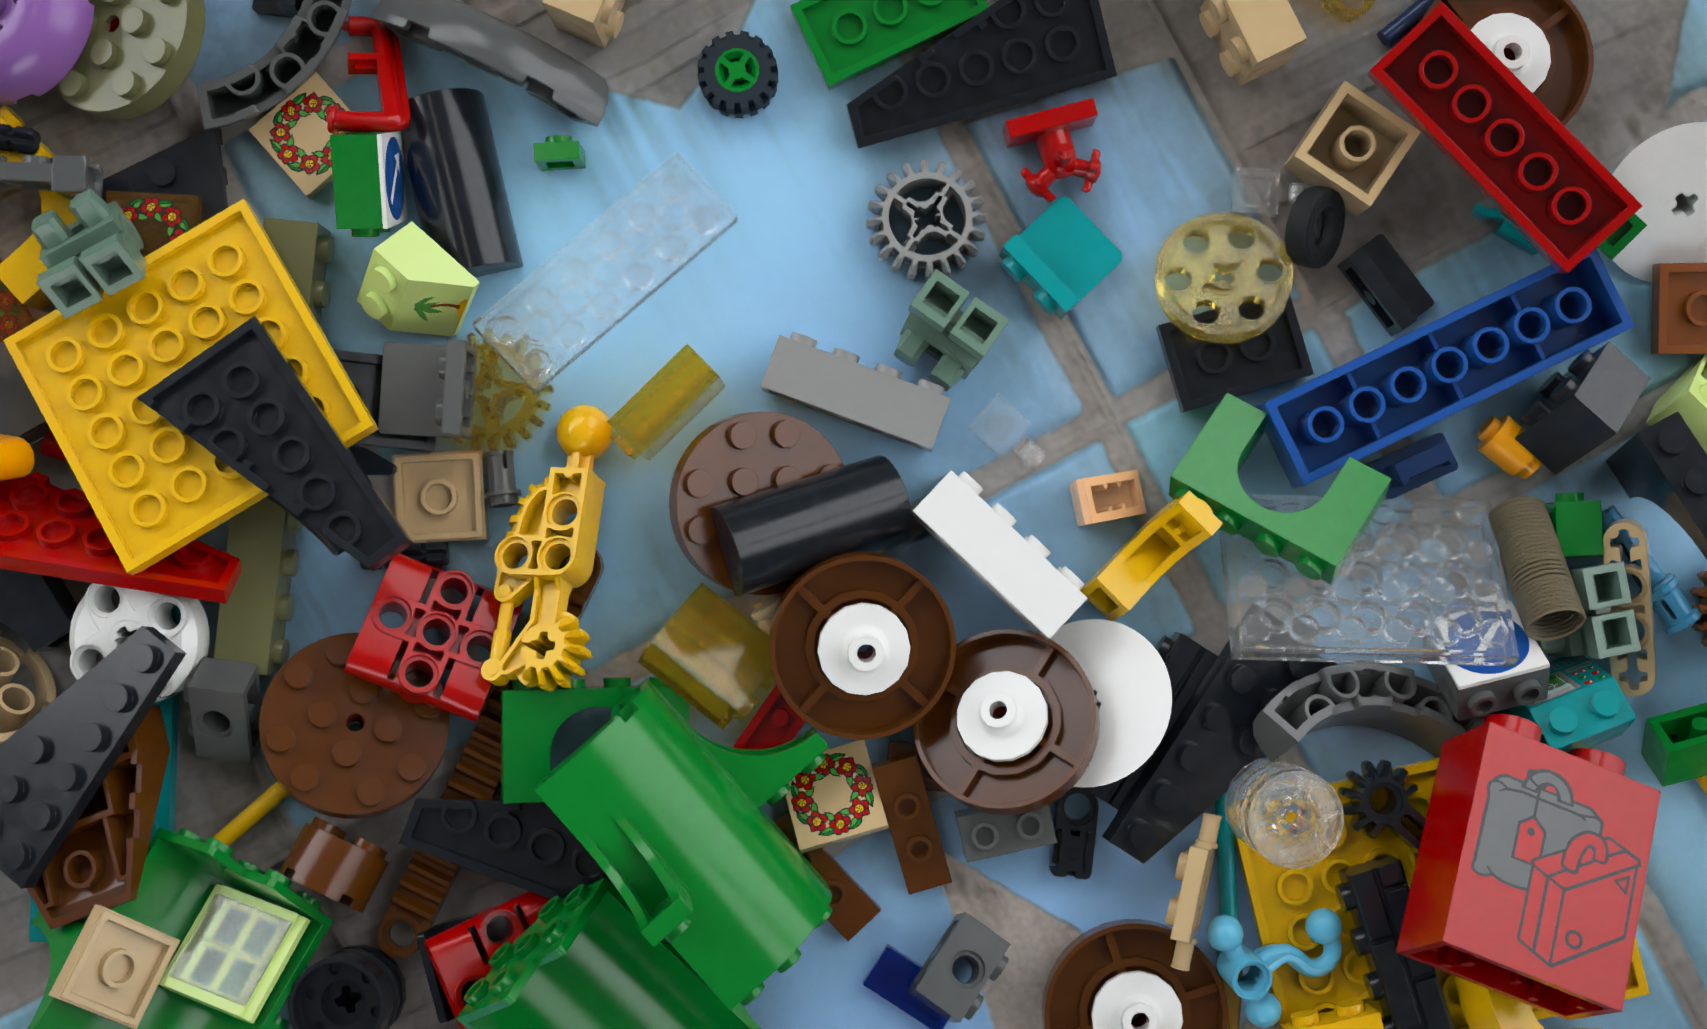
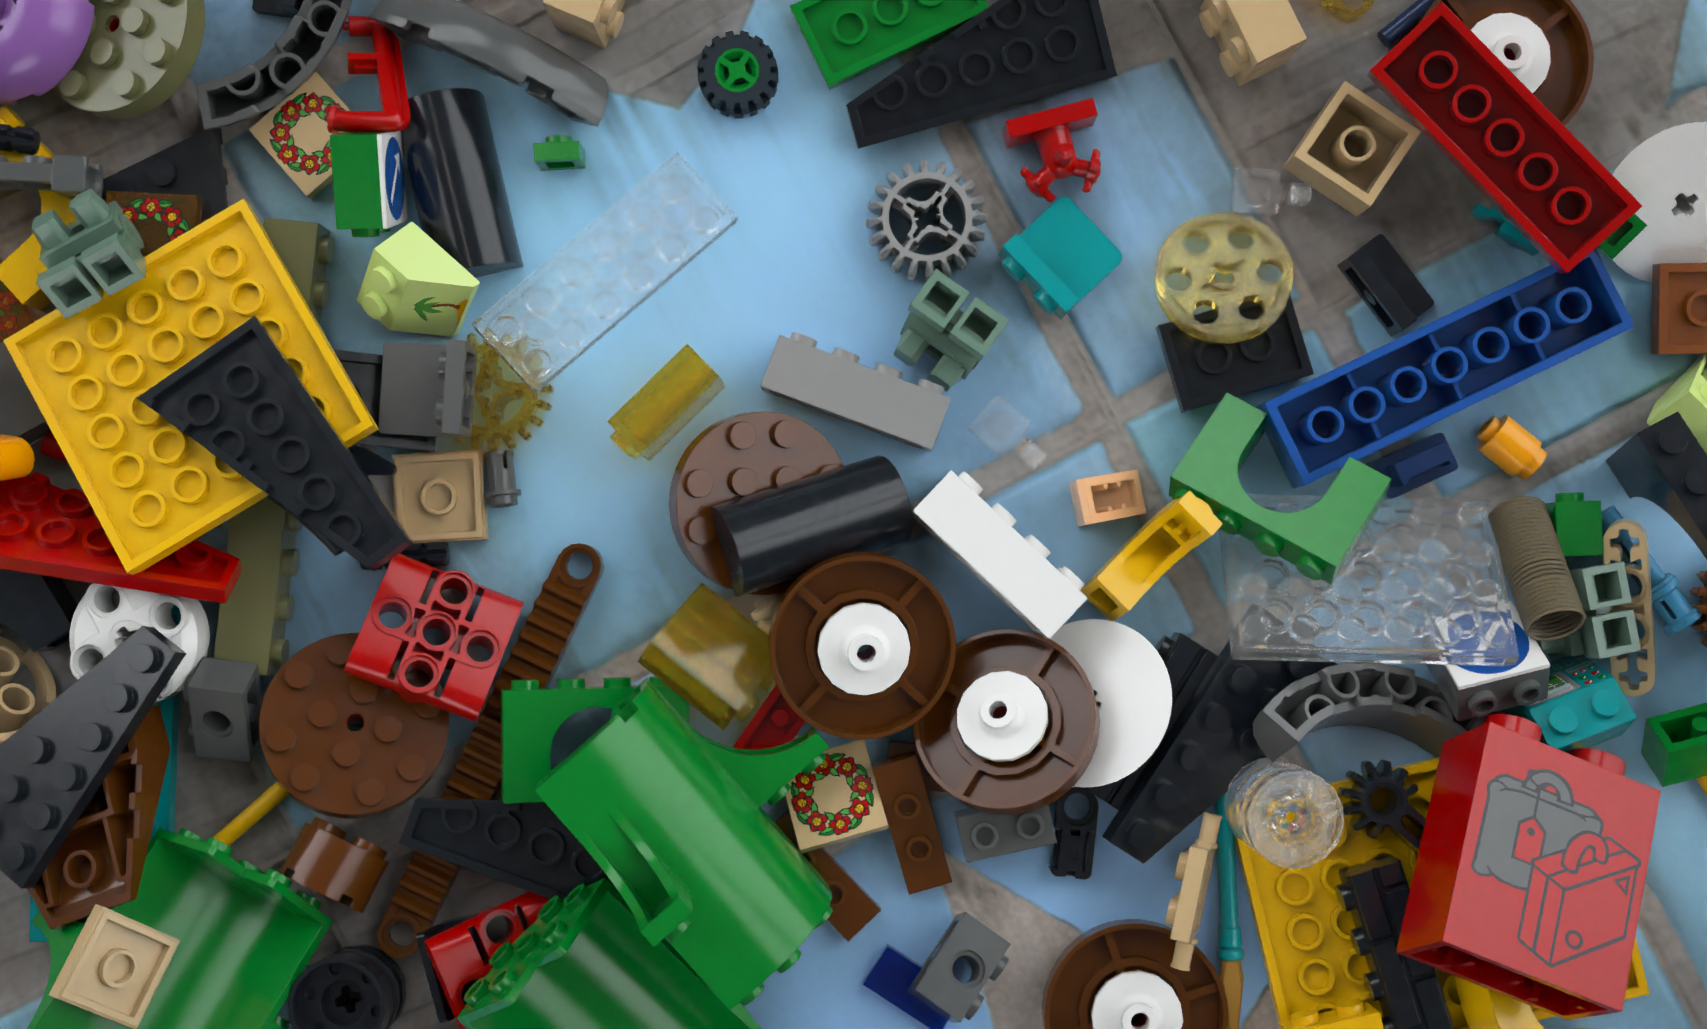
clear piece [159,884,311,1024] -> none
yellow arm [481,404,613,692] -> none
medium azure piece [1206,908,1343,1028] -> none
black tyre [1285,186,1346,269] -> none
black brick [1515,342,1651,475] -> none

